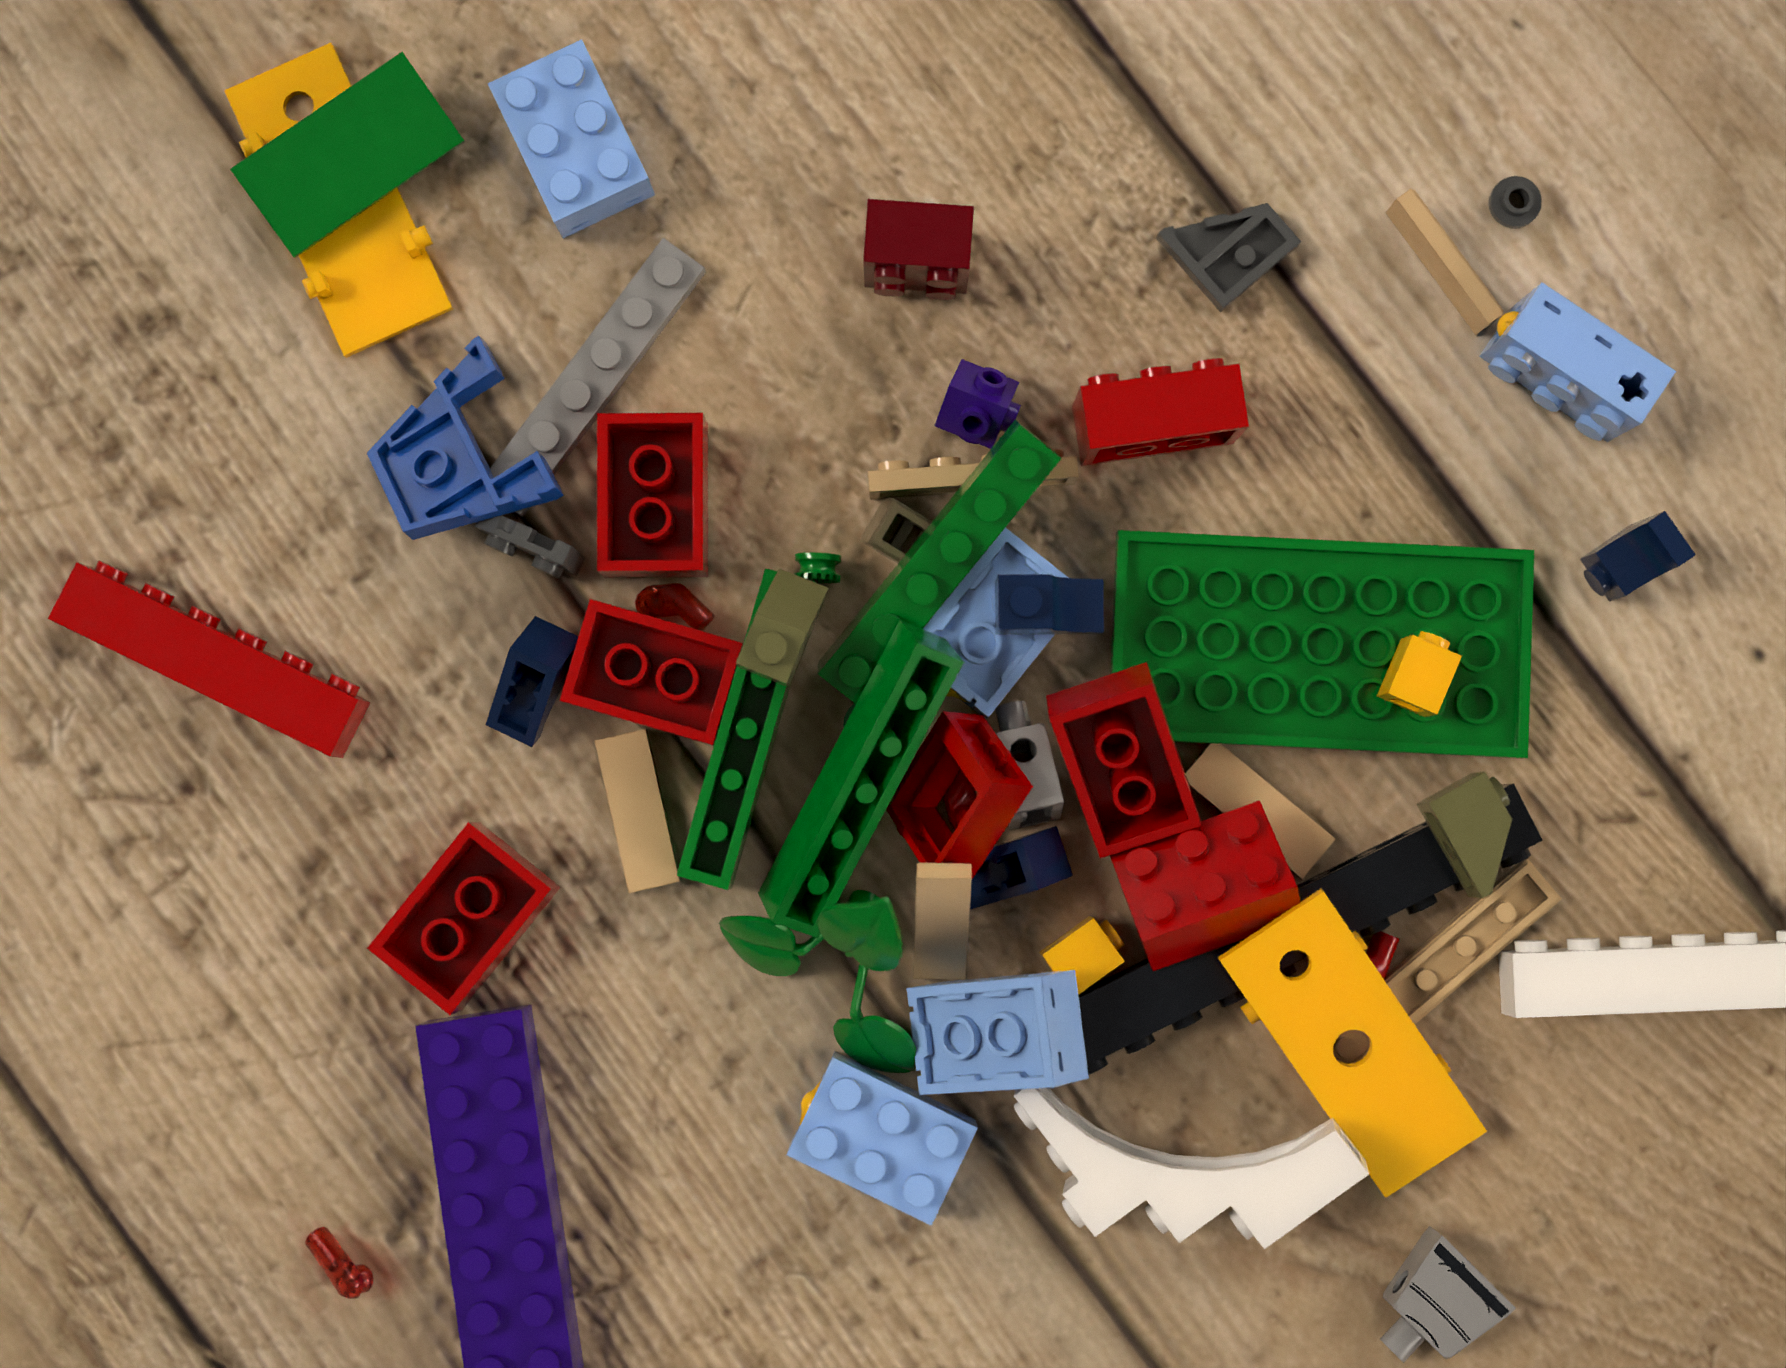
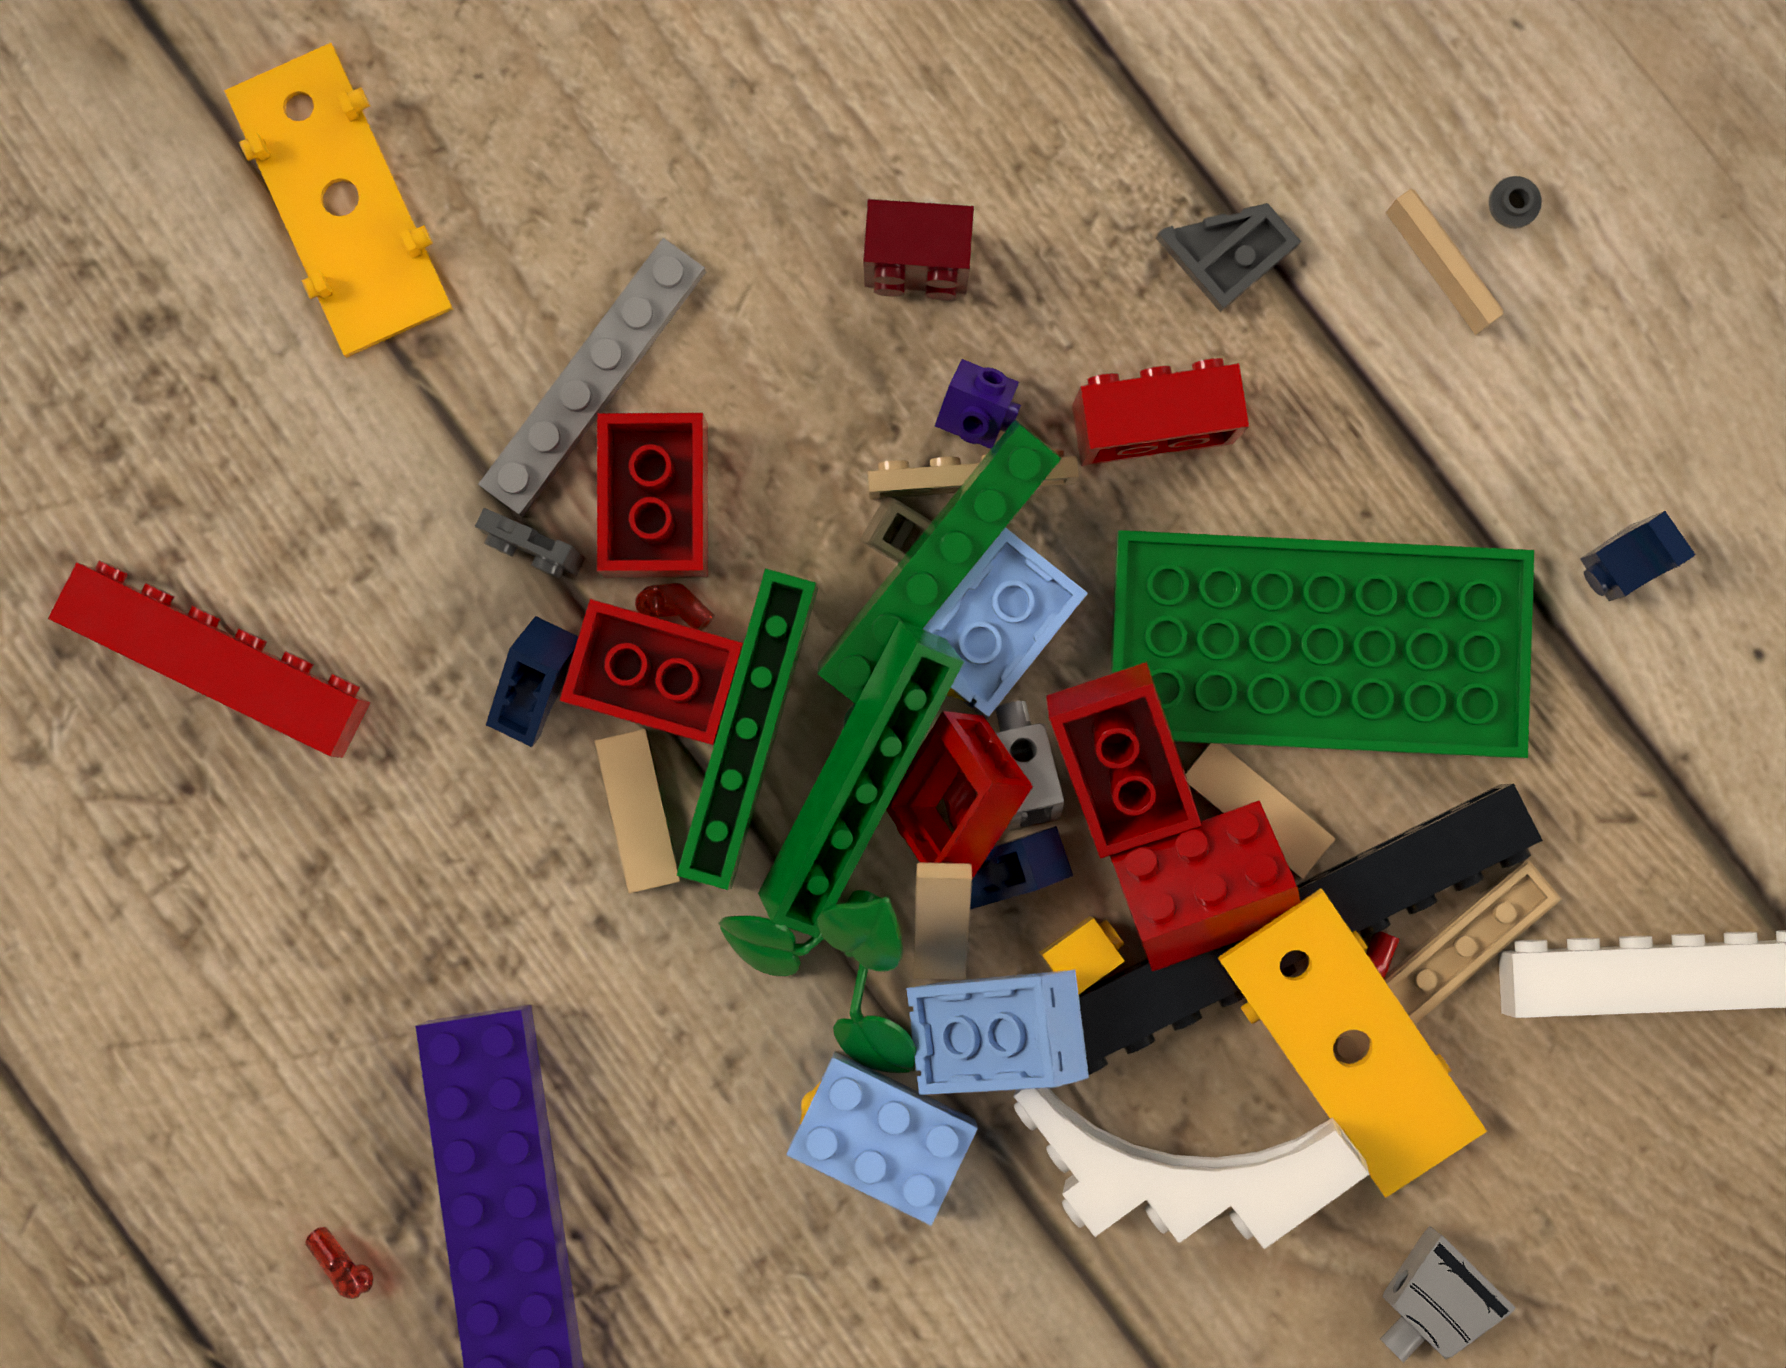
green tile [230,51,465,258] -> none
blue wing [367,336,564,540] -> none
red brick [367,822,561,1015] -> none
light blue piece [487,39,655,238] -> none
olive slope [736,569,829,688] -> none
green bush [794,552,841,584] -> none
dark blue arch [995,574,1104,635] -> none
yellow brick [1377,631,1462,717] -> none
olive slope [1417,772,1512,899] -> none
light blue piece [1479,282,1676,442] -> none

